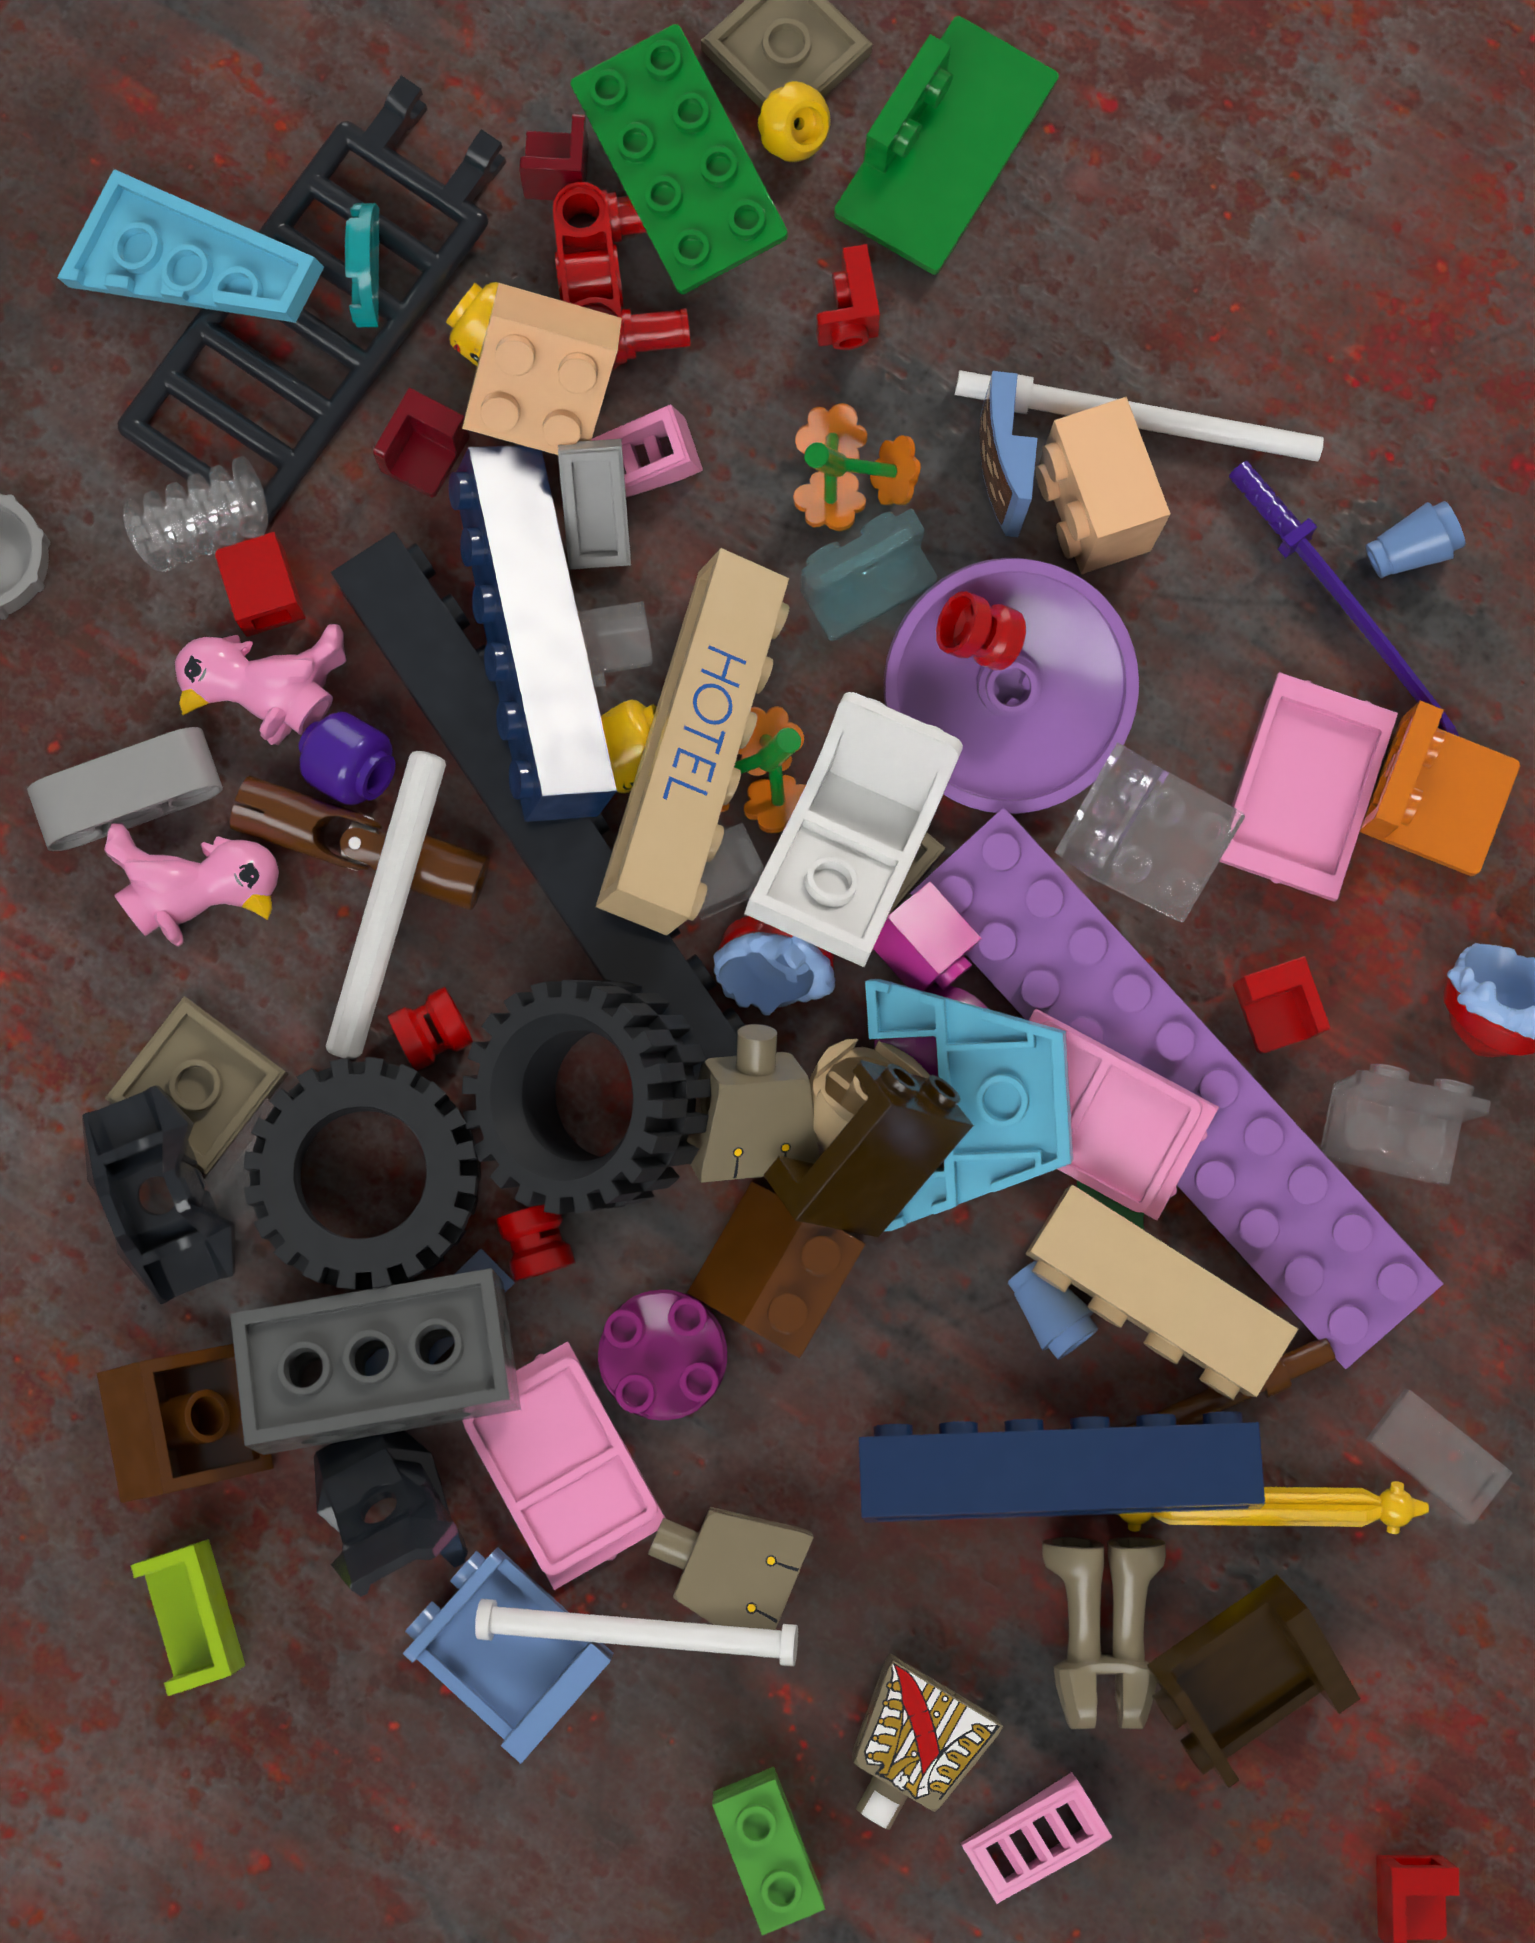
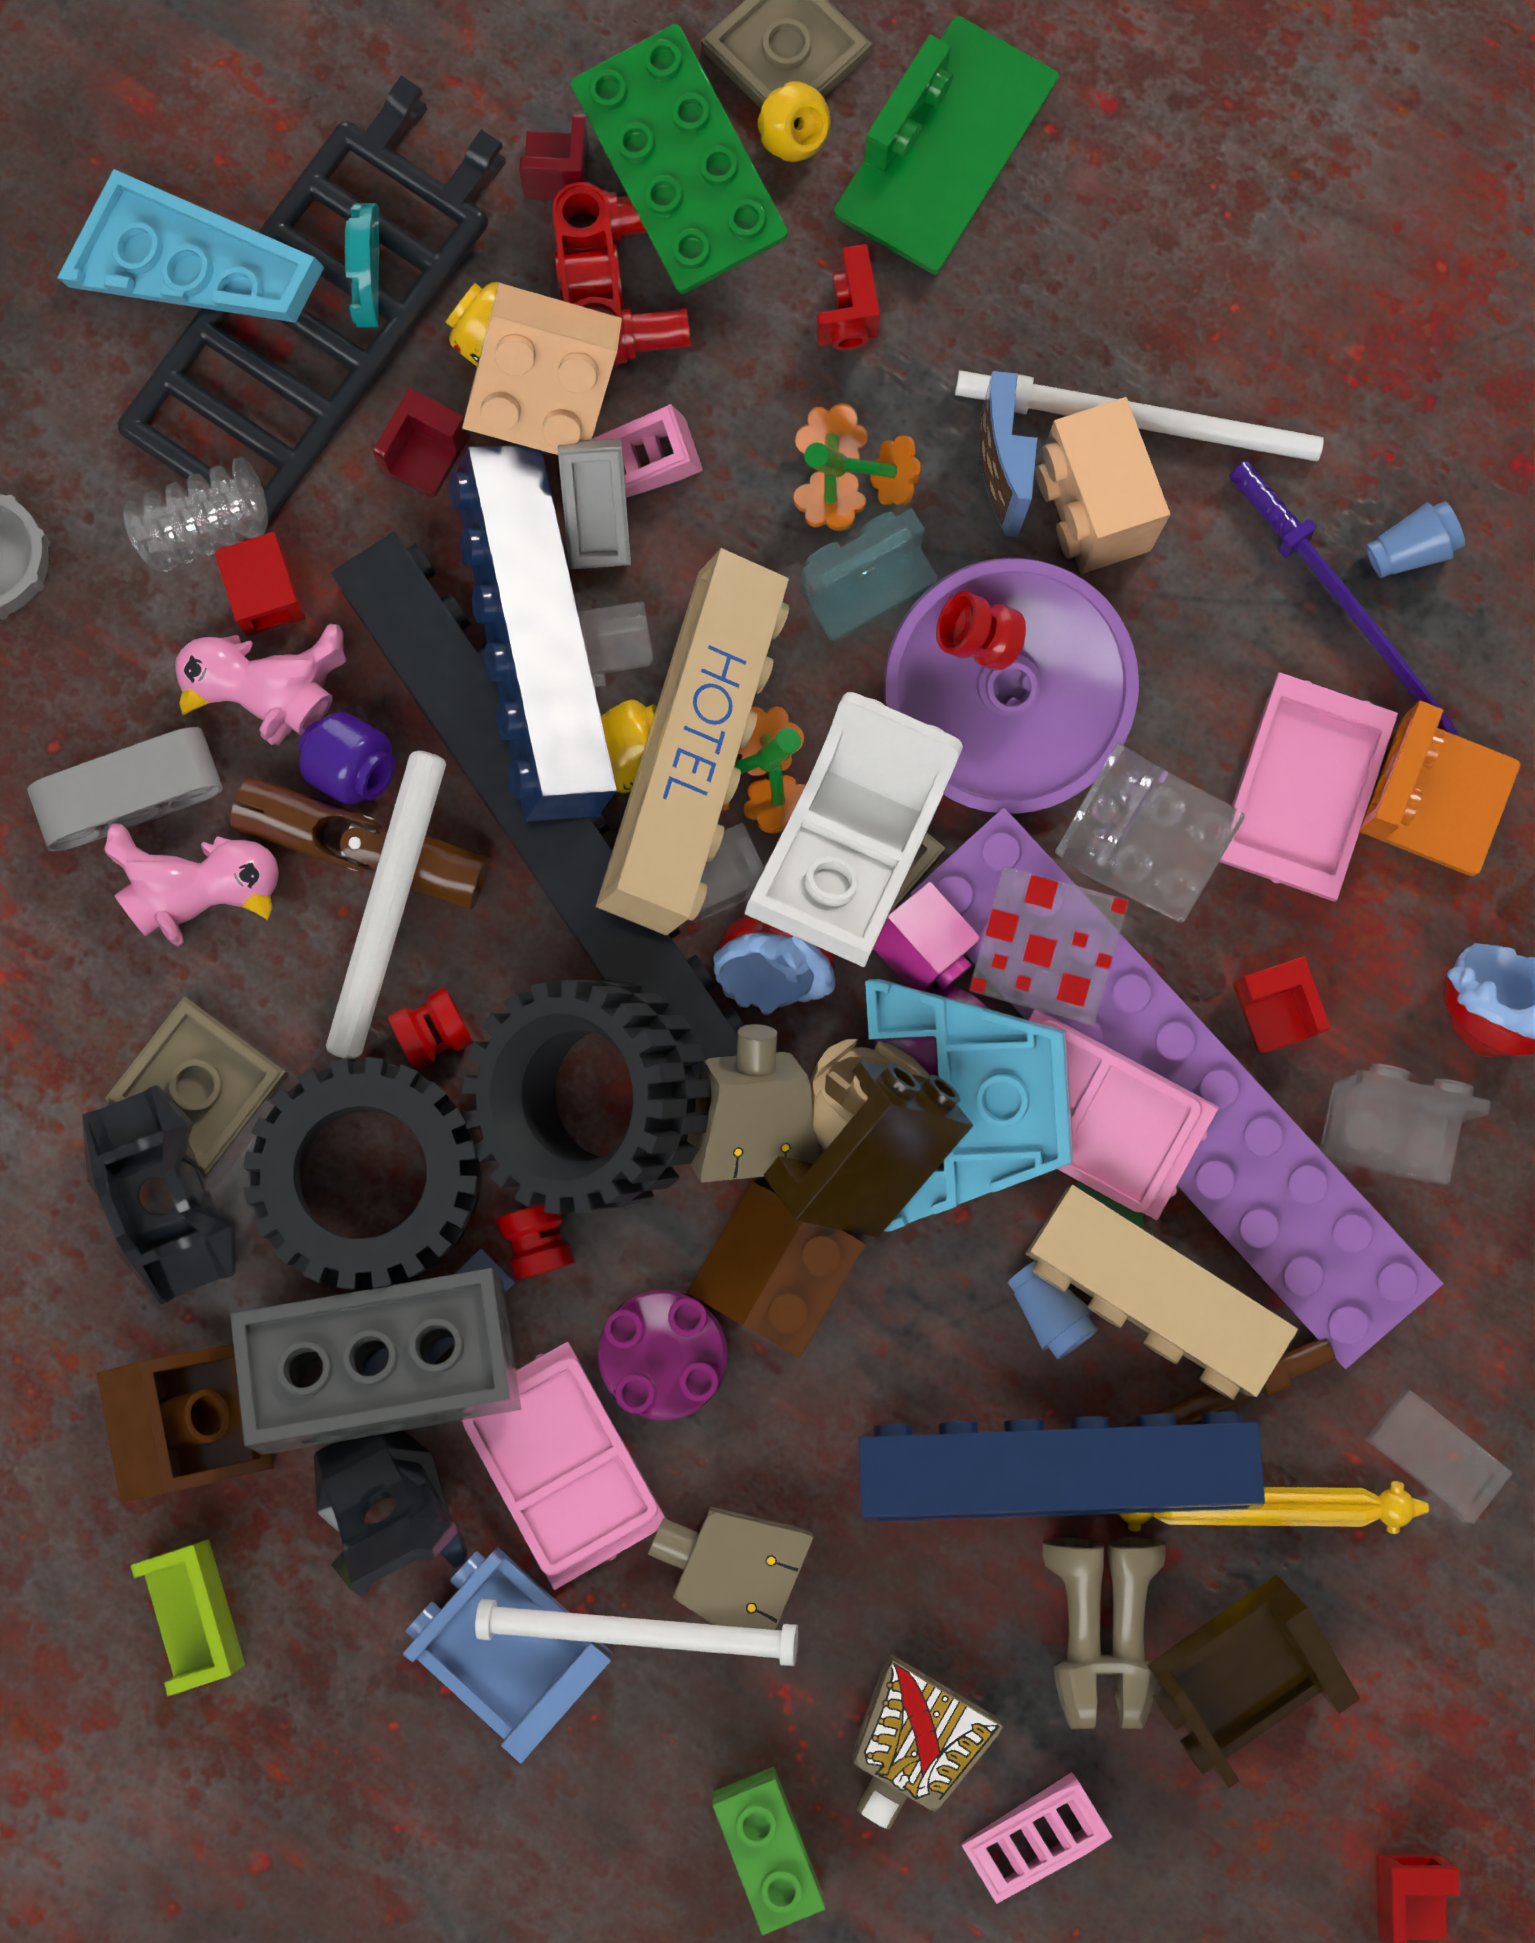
none -> clear tile [969,866,1129,1026]

